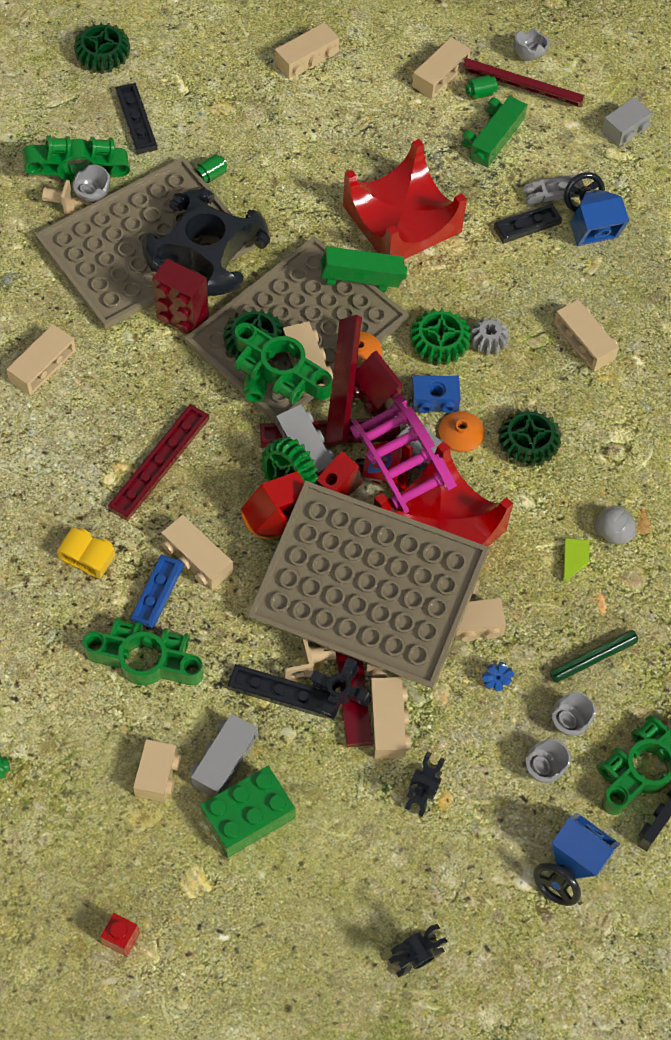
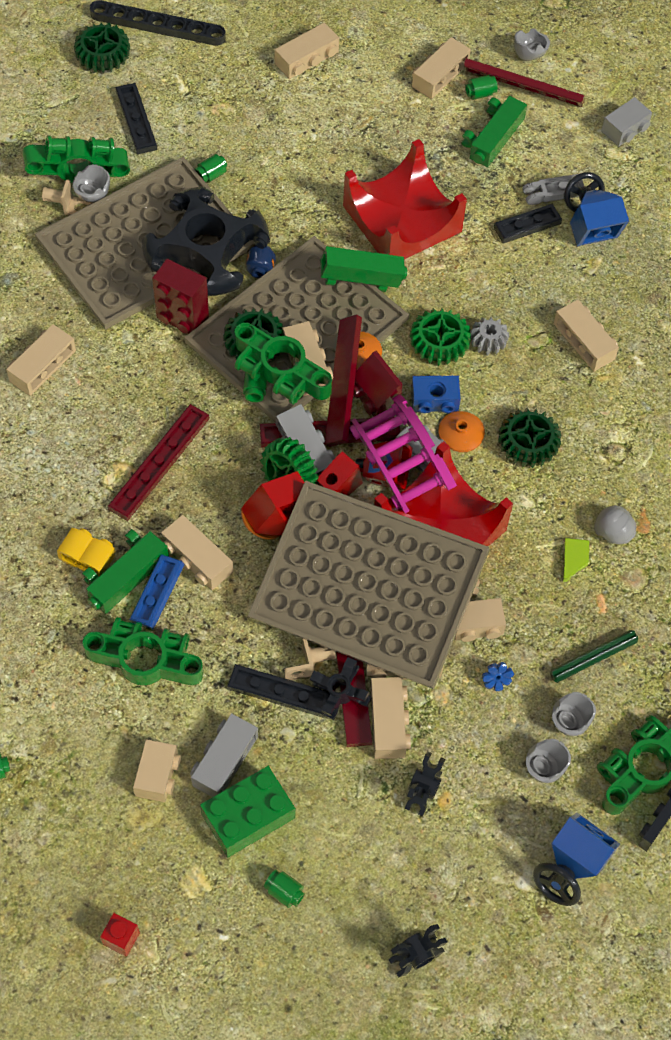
none -> green brick [82,529,169,614]
none -> black beam [90,0,226,46]
none -> dark blue head [245,246,276,279]
none -> green brick [264,870,305,908]

